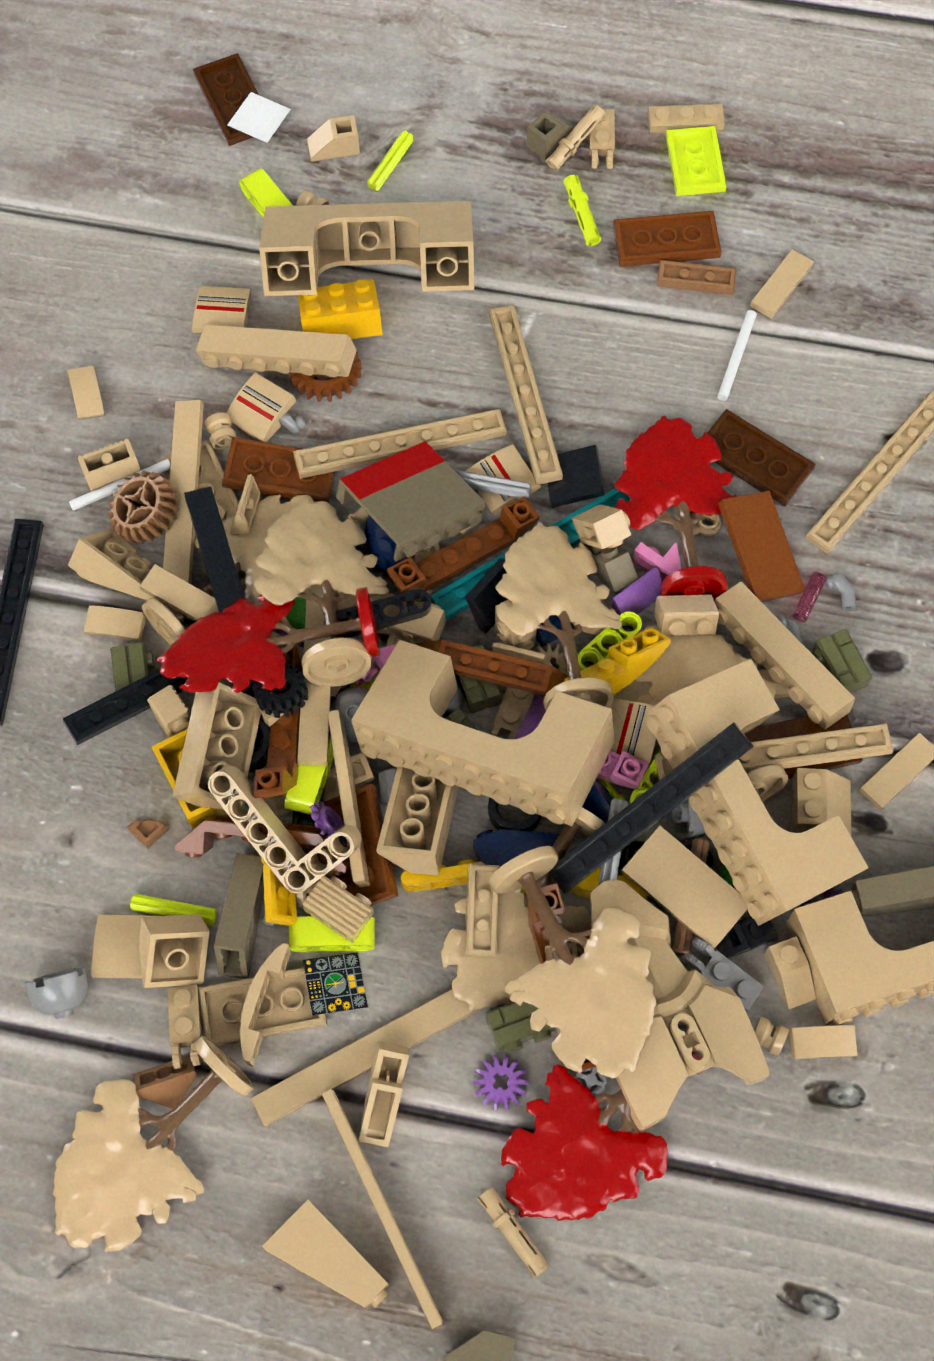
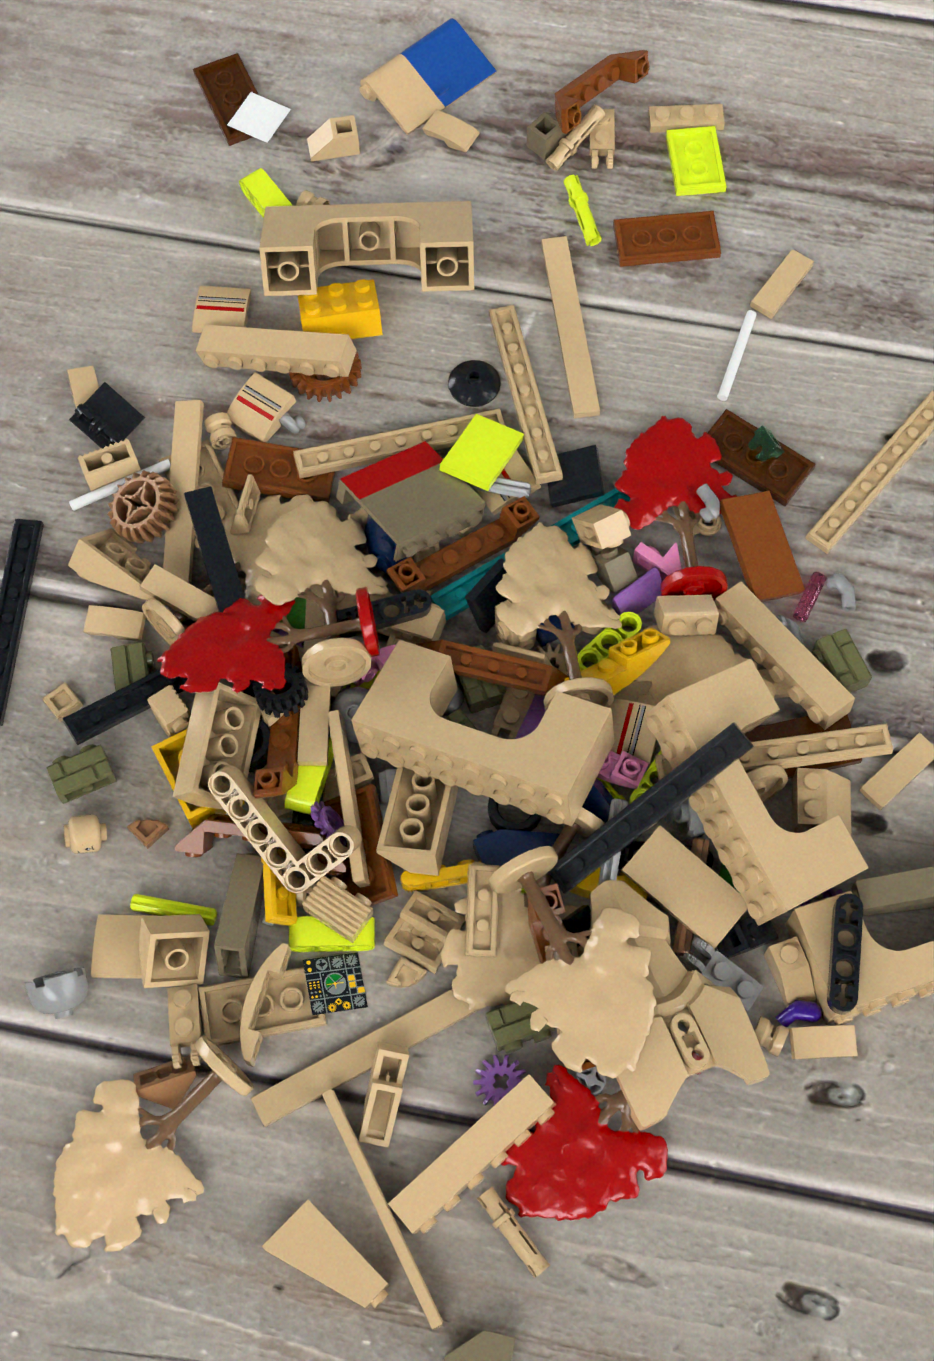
neon yellow axle [367,130,413,192] -> none
medium nougat tile [657,260,736,295] -> none
none -> tan tile [42,682,83,722]
none -> olive brick [47,744,117,804]
none -> tan head [64,814,107,854]
none -> black hinge [69,382,145,449]
none -> door [359,18,497,135]
none -> tan slope [384,890,466,974]
none -> tan tile [386,956,427,988]
none -> tan brick [388,1074,557,1234]
none -> tan slope [422,110,480,152]
none -> neon yellow tile [440,414,524,491]
none -> black dish [448,360,500,407]
none -> tan tile [541,236,600,419]
none -> dark orange slope [555,50,650,134]
none -> black tile [562,905,591,946]
none -> light grey arm [696,484,720,522]
none -> clear green tile [748,425,785,462]
none -> dark purple arm [775,1000,822,1027]
none -> black beam [827,894,863,1015]

